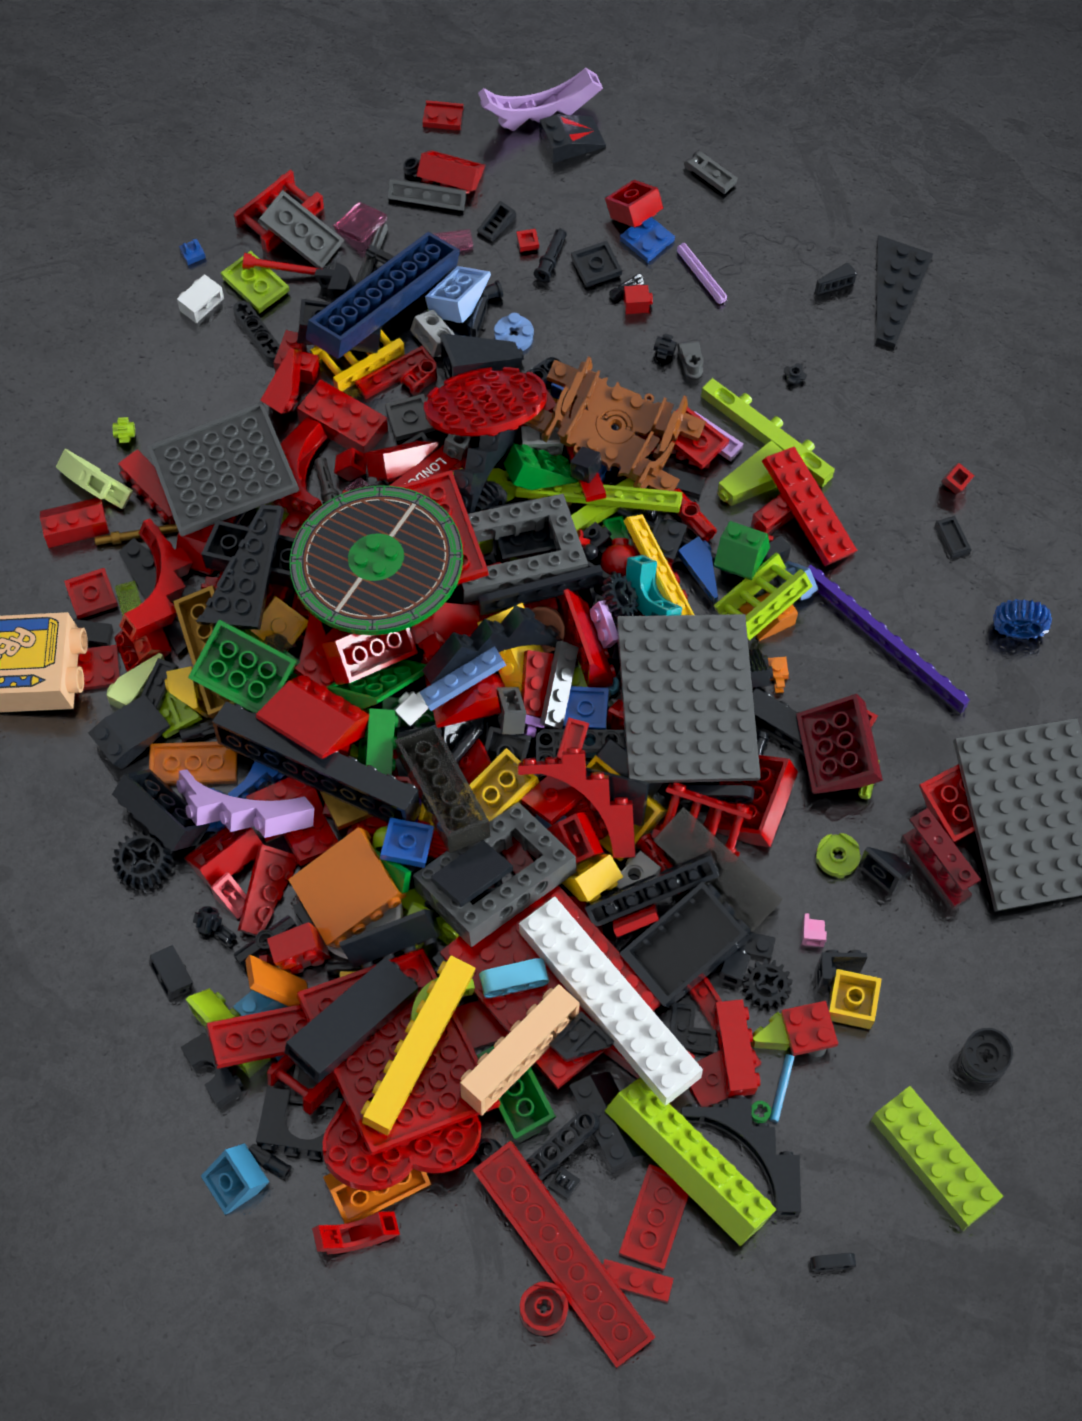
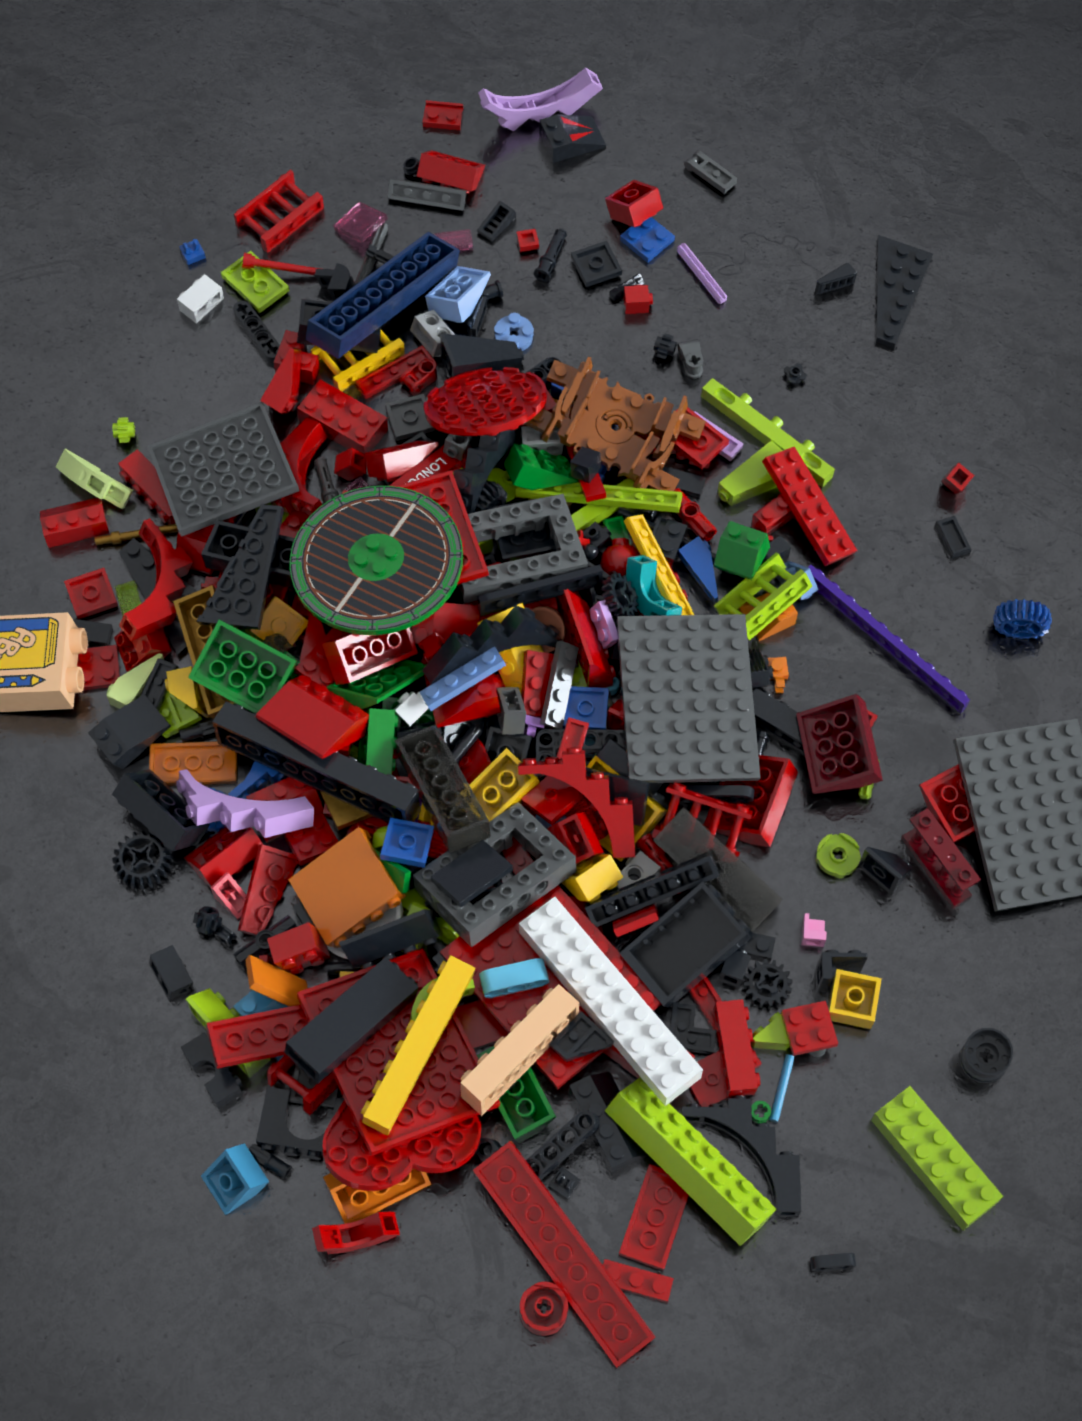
dark grey plate [258,190,344,269] -> none

